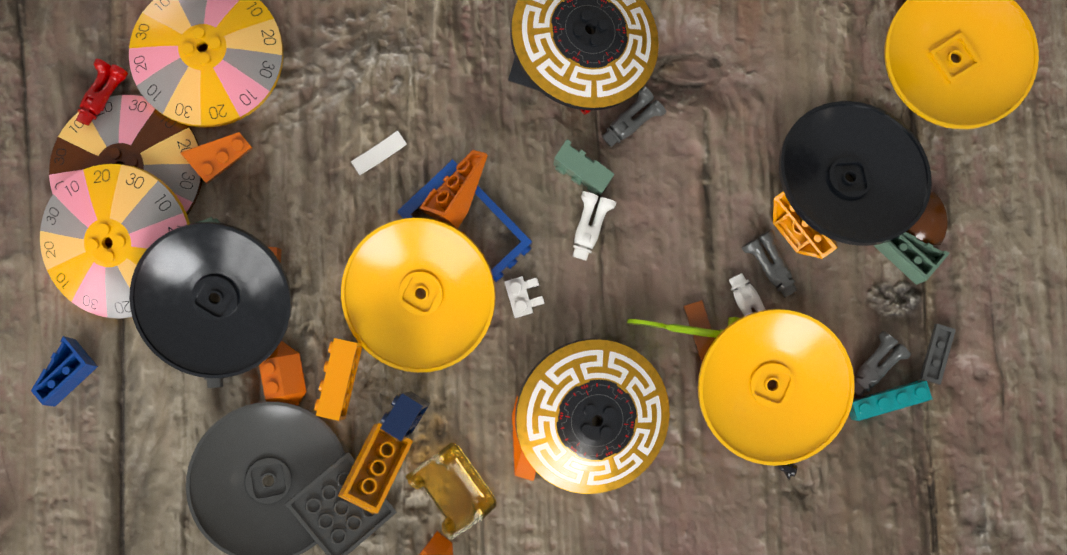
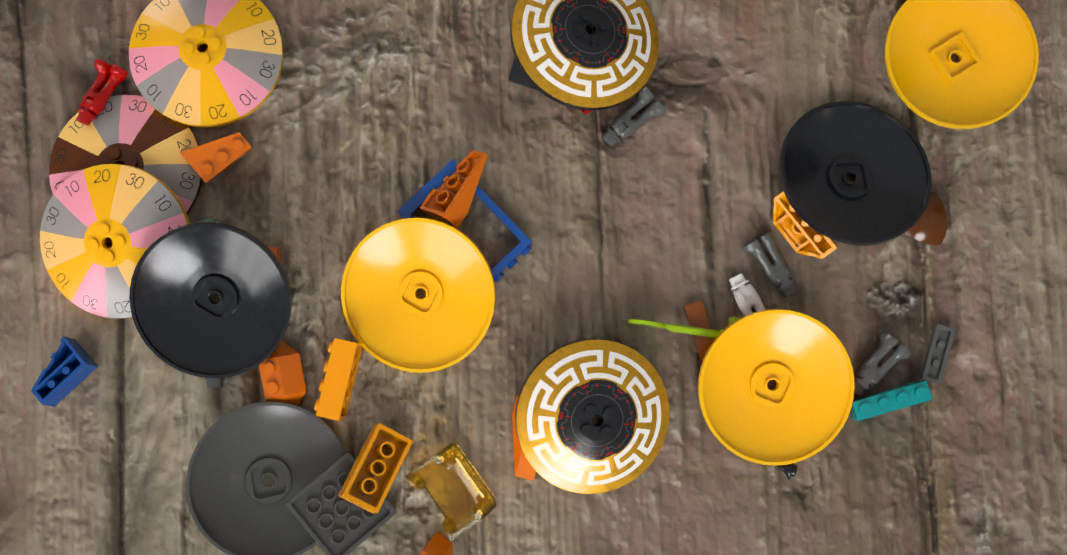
white sticker [351,131,407,175] -> none
dark blue brick [380,391,430,441] -> none
white plate [504,276,545,318] -> none
sand green wedge [554,139,614,196] -> none
white piece [572,191,617,261] -> none
sand green wedge [874,232,950,285] -> none

